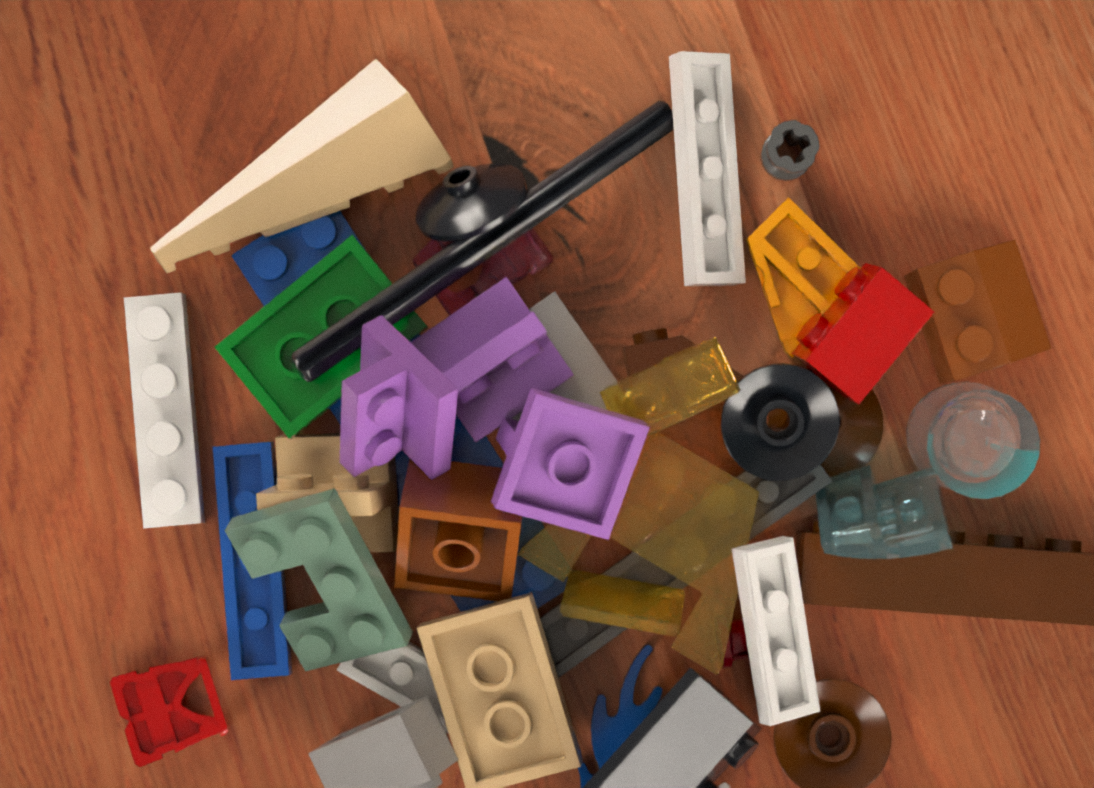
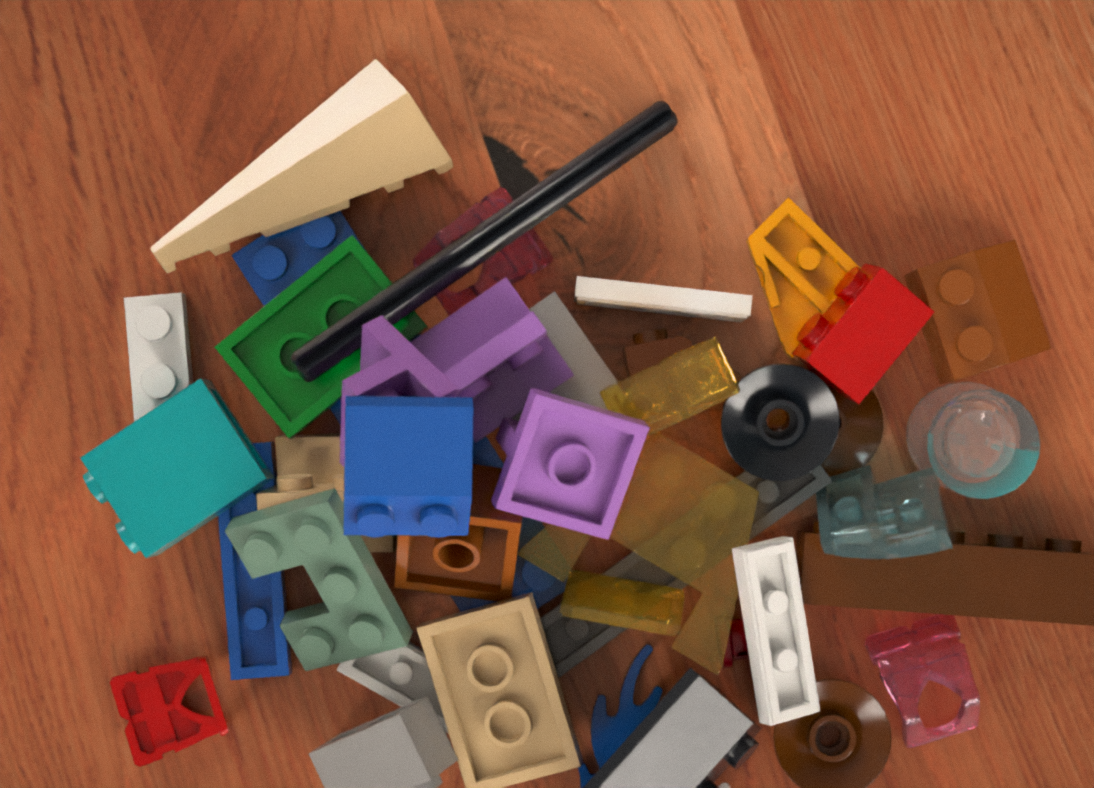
black dish [416,163,527,242] -> none
white plate [669,51,746,286] -> none
dark grey bush [760,120,820,181] -> none
none -> teal brick [80,378,275,558]
none -> blue slope [343,396,473,538]
none -> white tile [574,276,753,323]
none -> clear pink piece [865,614,980,748]

